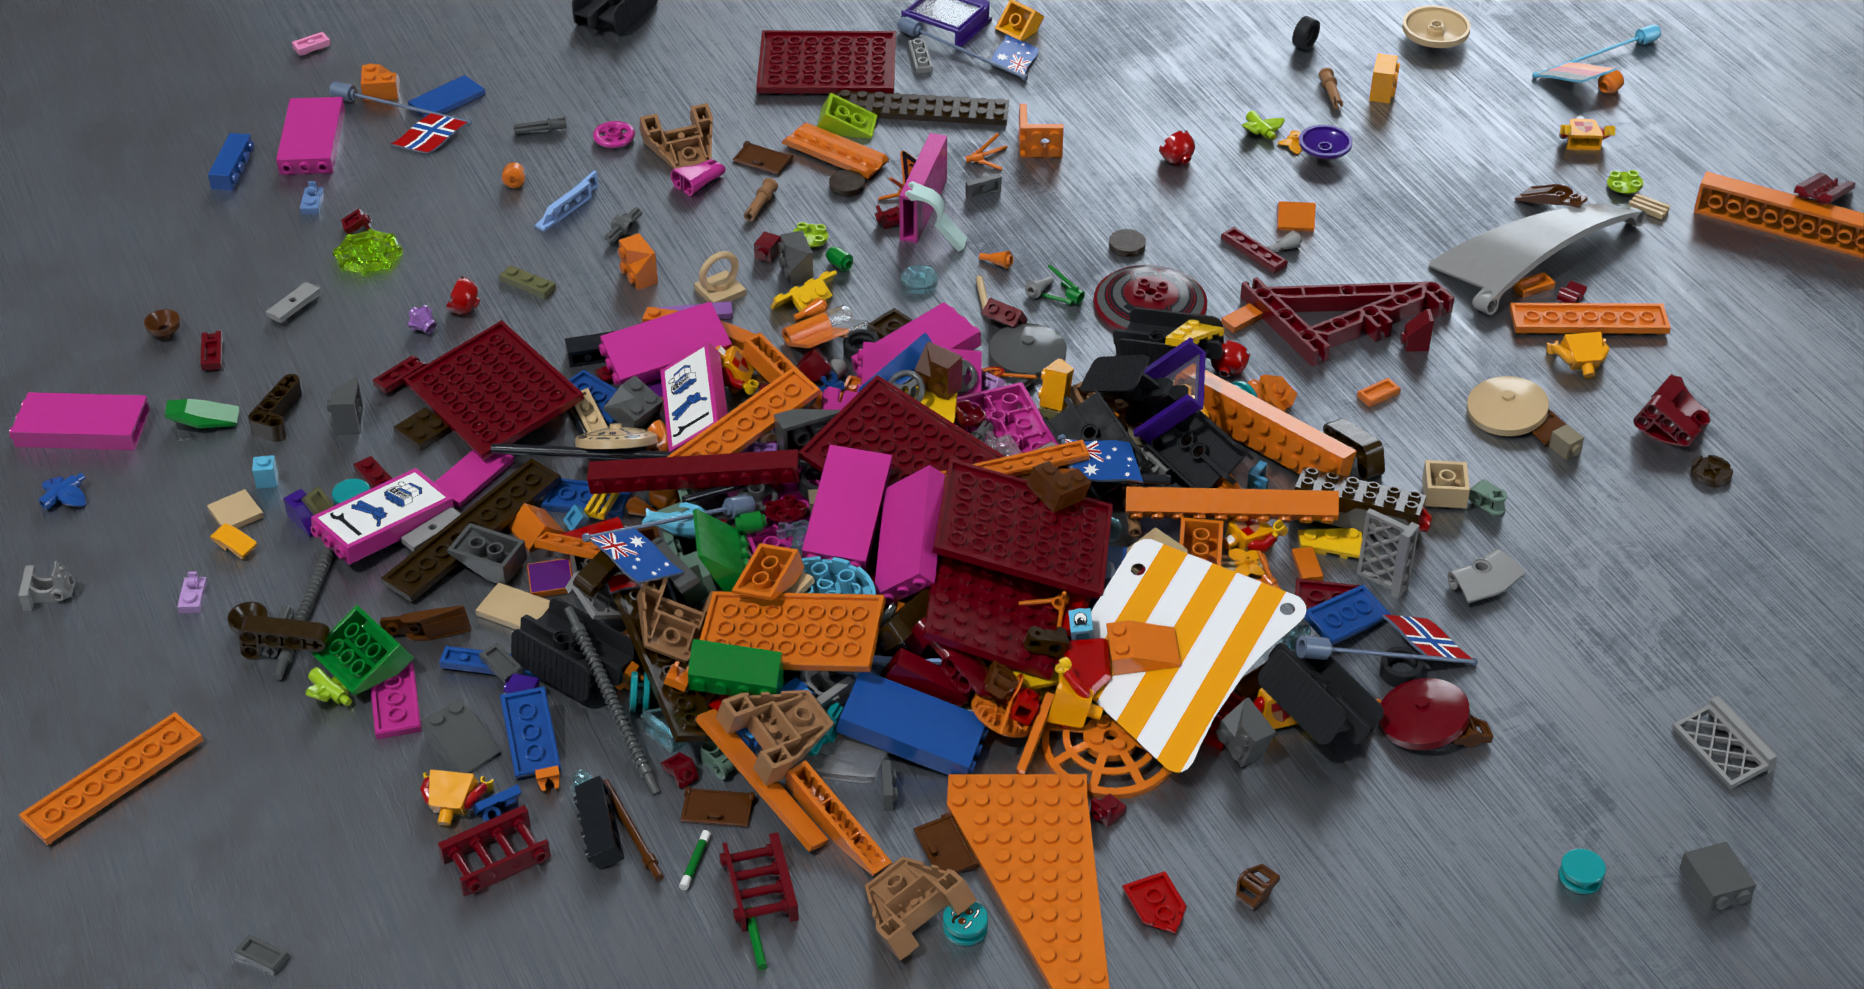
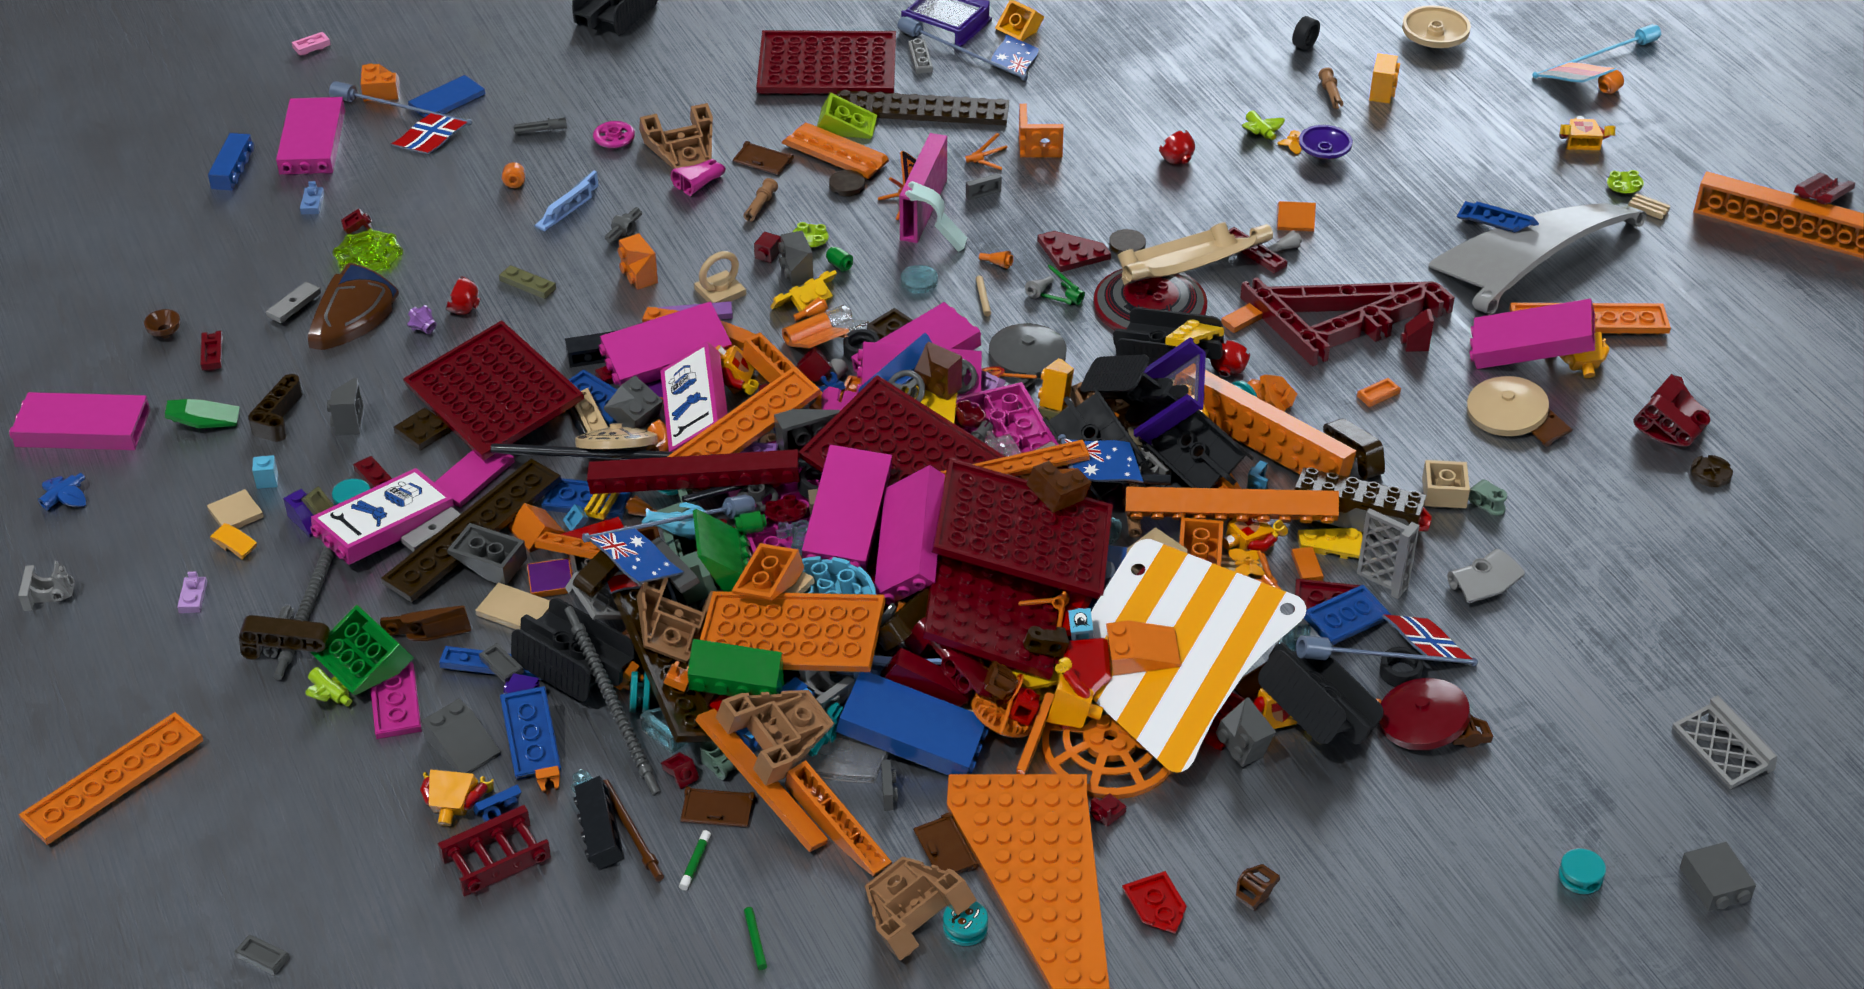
dark brown piece [227,602,268,634] -> none
dark red plate [372,355,427,394] -> none
orange head [649,489,680,510] -> none
dark red fence [719,832,799,932] -> none
dark red bracket [874,205,900,230] -> none
dark red bracket [982,298,1028,328] -> none
orange tile [1512,272,1555,298] -> none
reddish brown piece [1515,184,1588,207] -> none
dark tan brick [1549,424,1584,460] -> none
dark red panel [1556,281,1587,303] -> none
none -> reddish brown panel [308,263,399,350]
none -> dark red plate [1037,231,1111,272]
none -> tan panel [1117,222,1273,285]
none -> blue wedge [1456,201,1539,233]
none -> dark pink brick [1470,298,1595,369]

